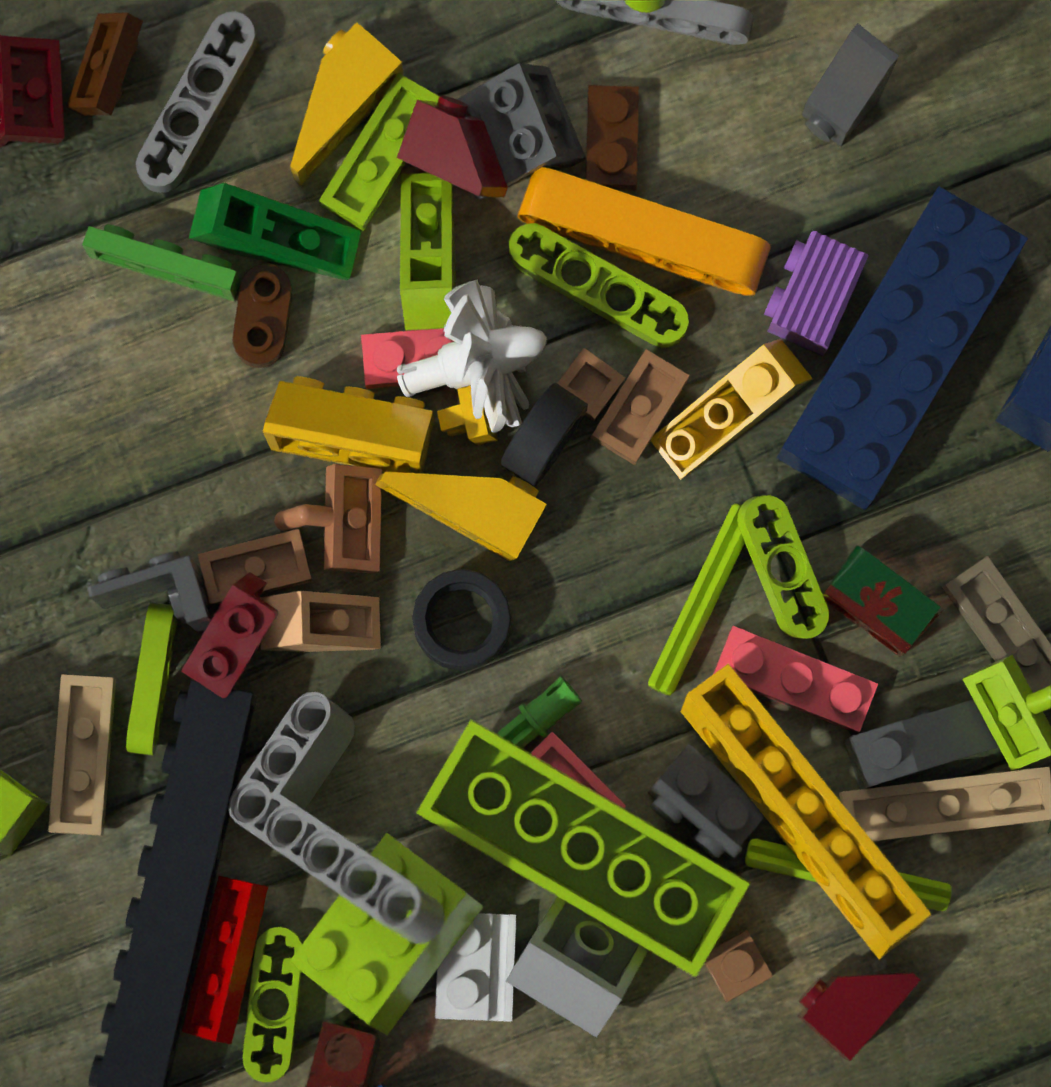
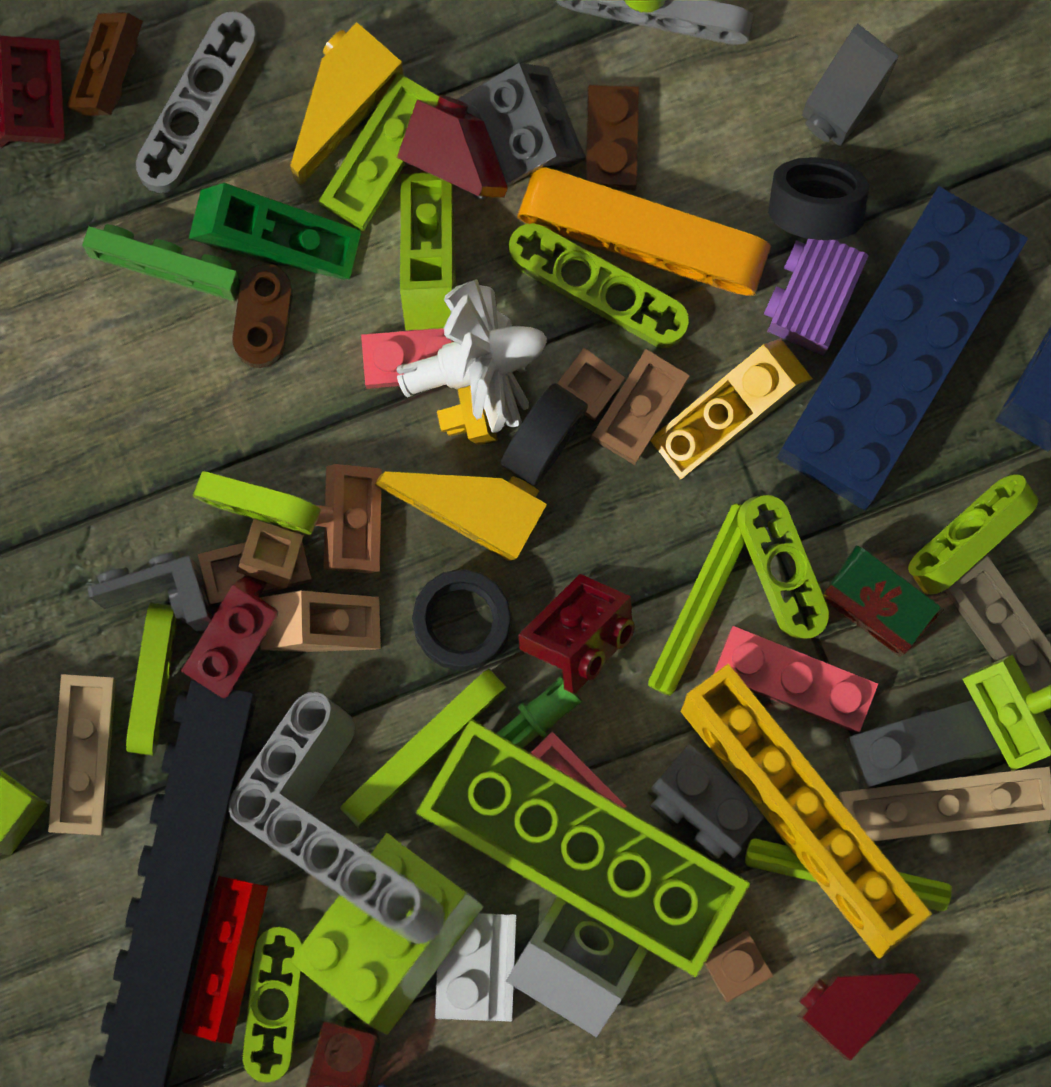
yellow slope [263,376,434,474] -> none
none -> lime beam [192,471,321,534]
none -> medium nougat plate [236,519,304,588]
none -> lime beam [340,668,507,828]
none -> dark red bracket [519,574,635,694]
none -> black tyre [768,157,869,241]
none -> lime beam [908,474,1038,594]

